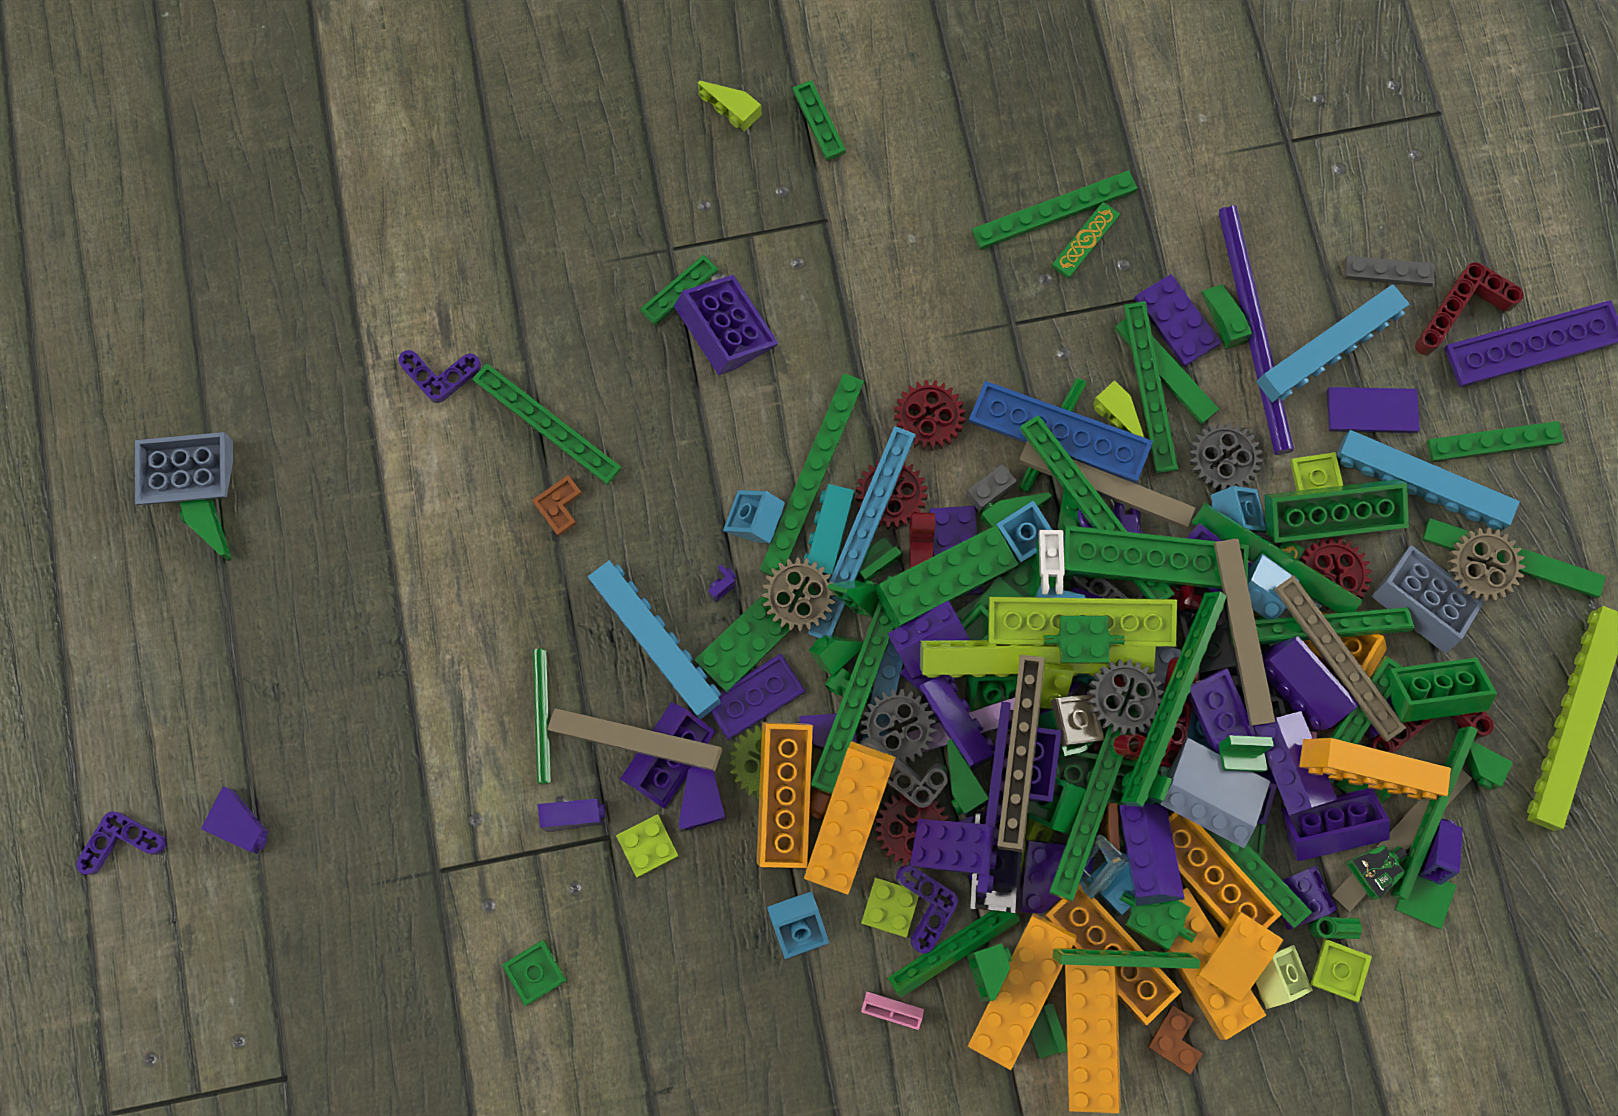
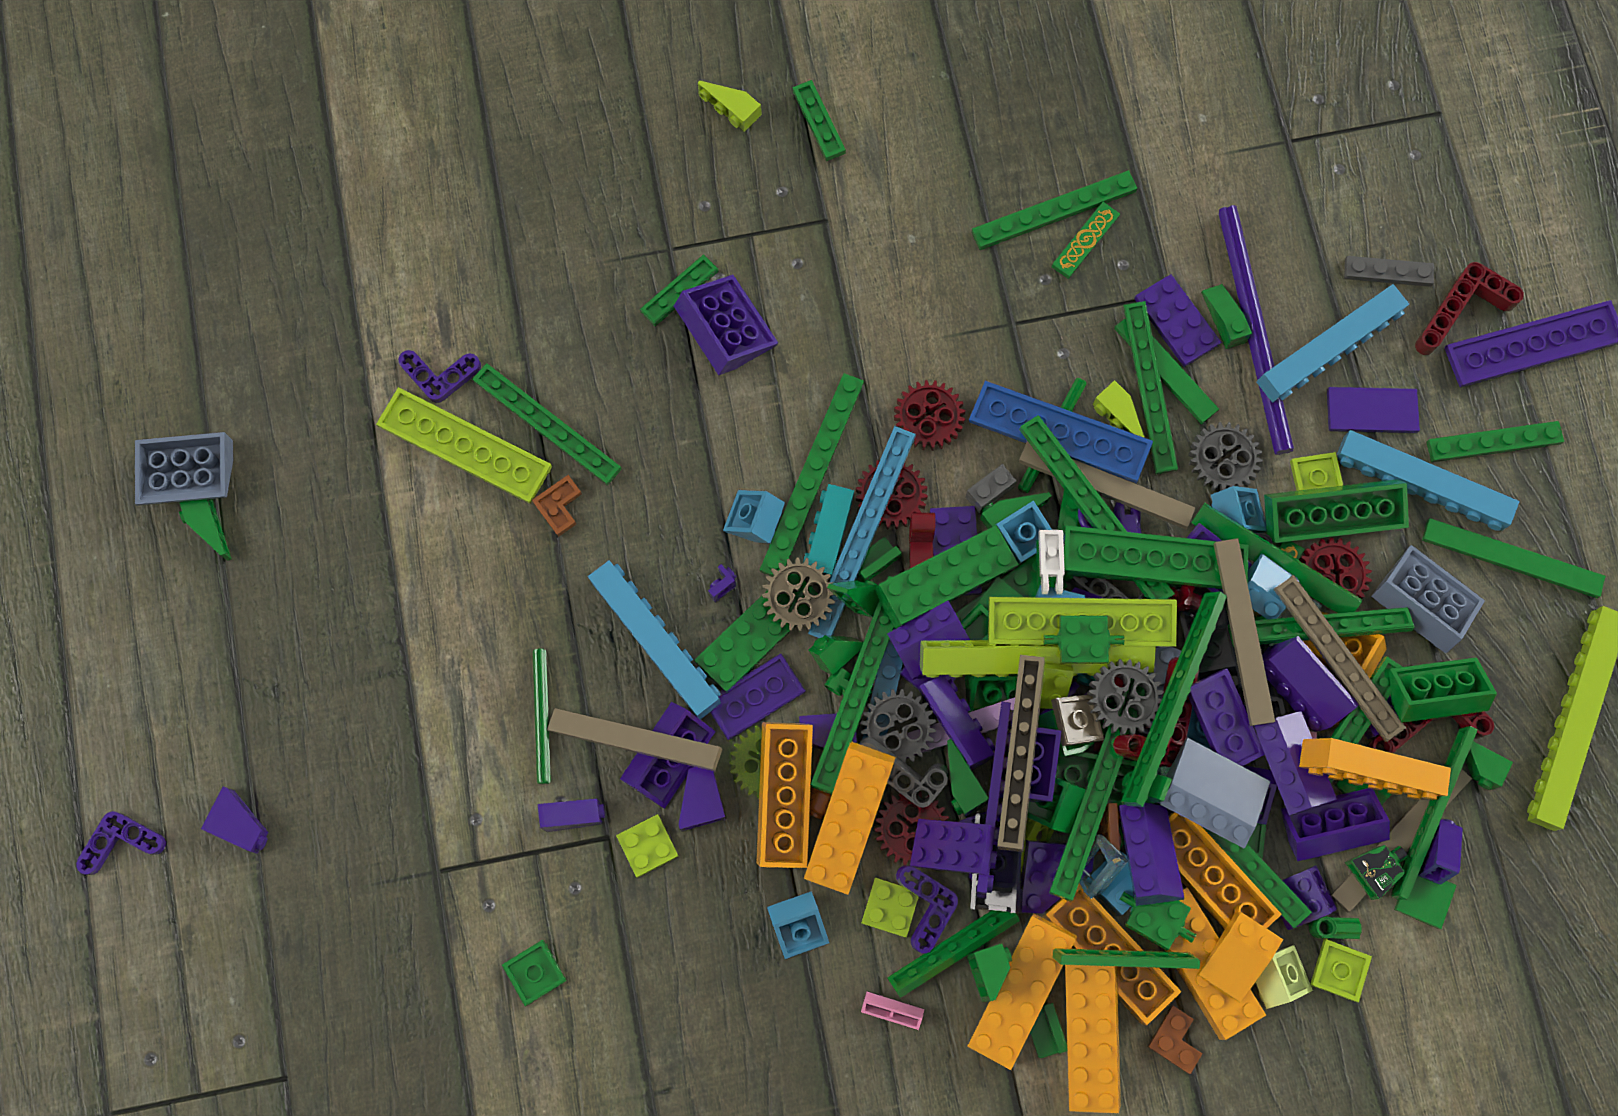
panel [1218,735,1274,772] -> none
dark tan gear [1447,527,1525,602] -> none
none -> lime plate [376,387,552,504]

